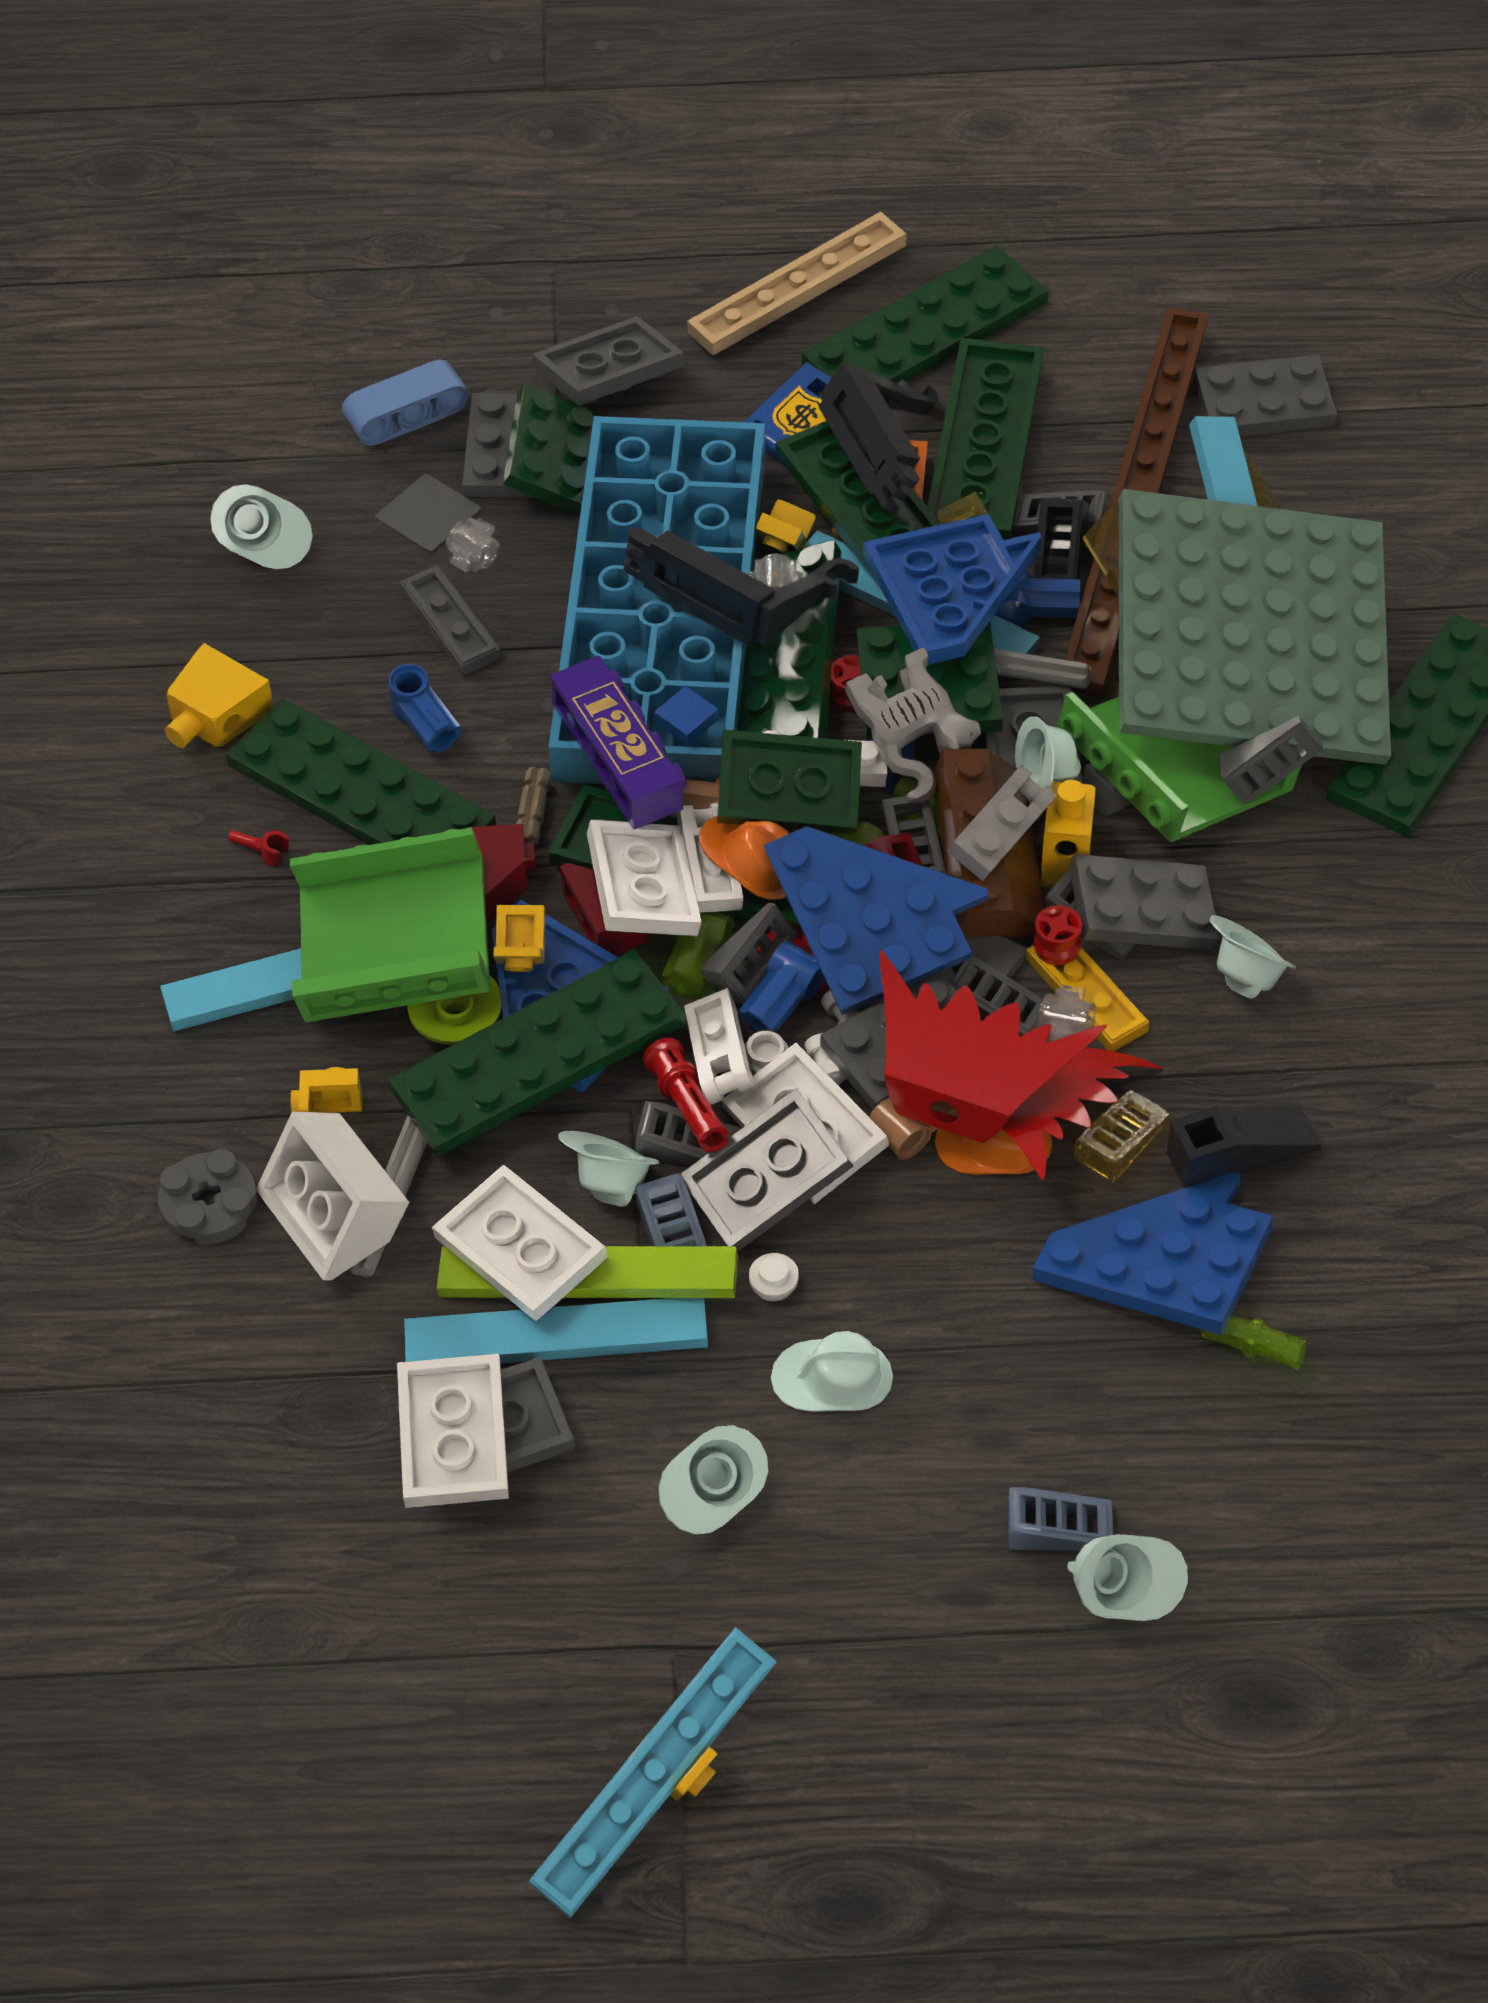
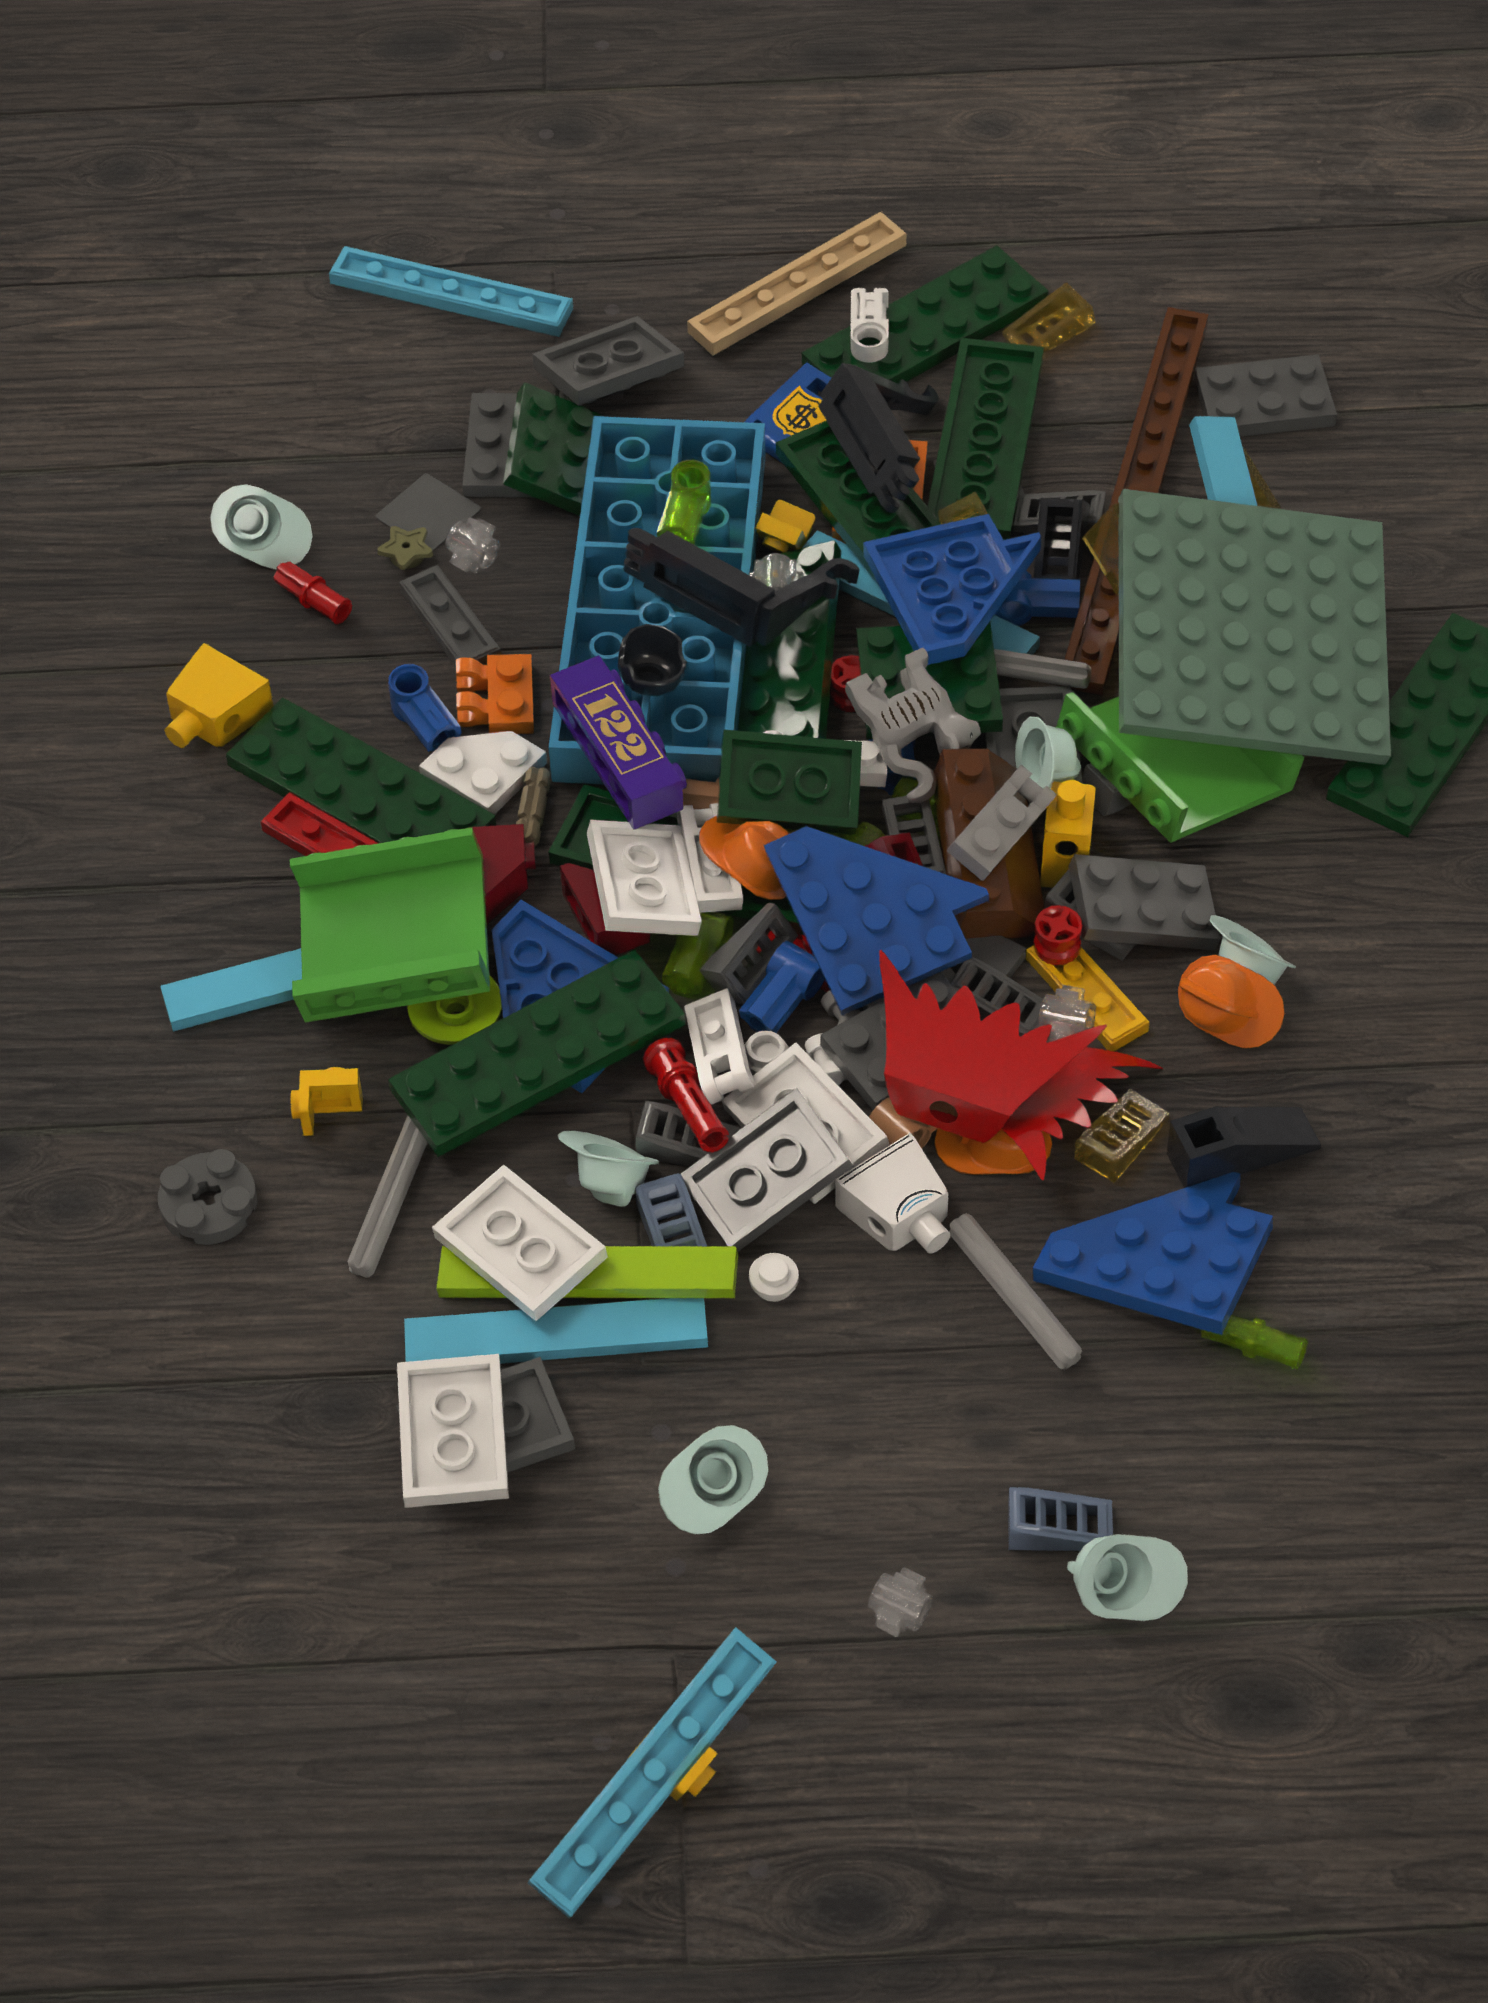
red hand [228,830,289,866] -> none
white slope [256,1111,409,1280] -> none
medium blue beam [342,360,470,446] -> none
yellow bracket [493,905,546,972] -> none
blue tile [654,686,719,745] -> none
light aqua piece [771,1331,893,1412] -> none
dark grey slope [1219,716,1323,803] -> none
none -> red tile [261,792,379,856]
none -> red axle [273,562,353,624]
none -> medium azure tile [329,246,573,337]
none -> olive plate [377,526,433,570]
none -> white plate [419,731,547,815]
none -> orange plate [456,654,534,734]
none -> black hair [618,624,687,696]
none -> clear neon green piece [657,460,711,545]
none -> white torso [835,1133,950,1254]
none -> white piece [851,288,889,362]
none -> clear gear [868,1567,933,1637]
none -> light grey axle [949,1213,1082,1370]
none -> clear yellow slope [1002,282,1095,353]
none -> orange piece [1178,955,1285,1048]

